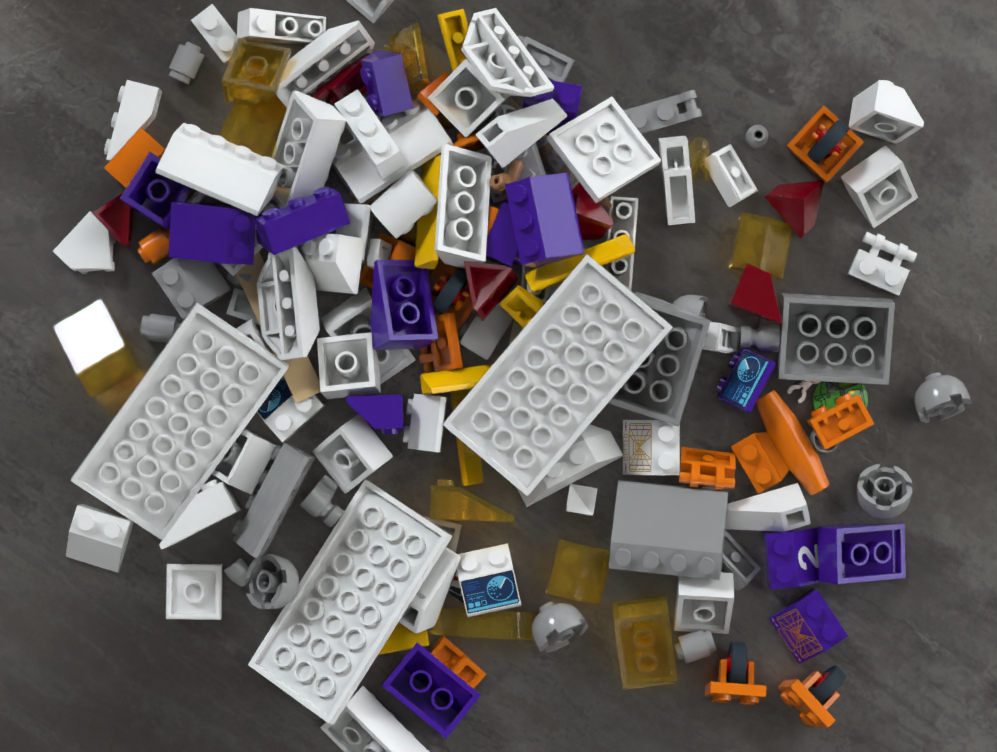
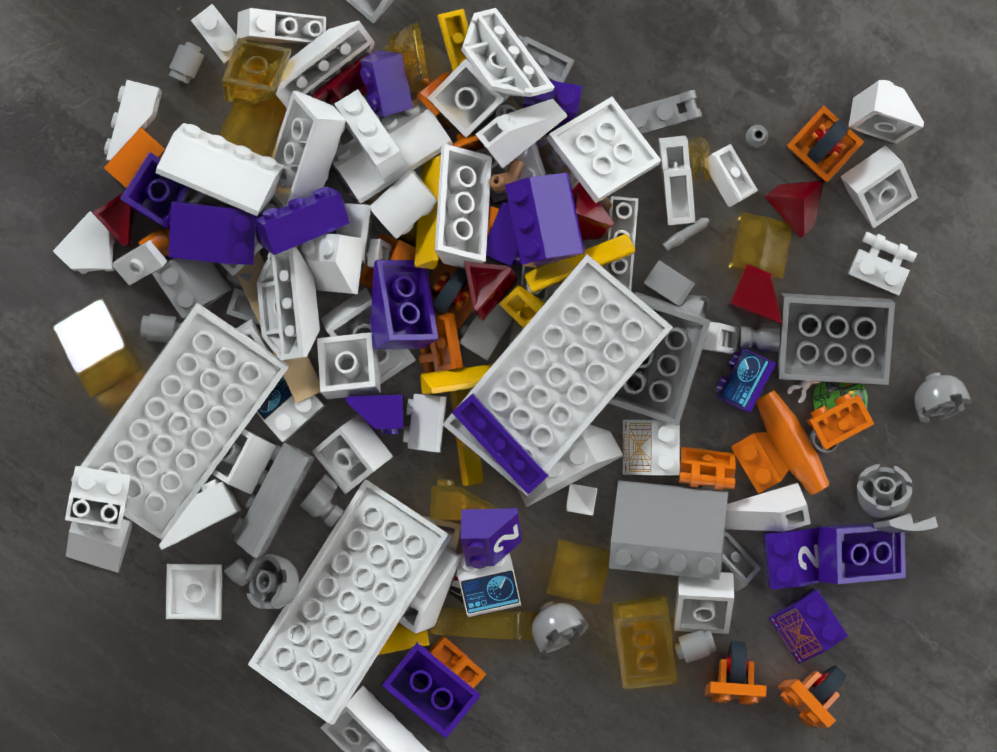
none -> white brick [65,466,131,530]
none -> white plate [112,240,167,285]
none -> dark purple plate [452,393,549,494]
none -> dark purple slope [461,508,522,569]
none -> light grey slope [644,260,695,307]
none -> light grey piece [662,217,709,251]
none -> light grey slope [873,513,938,533]

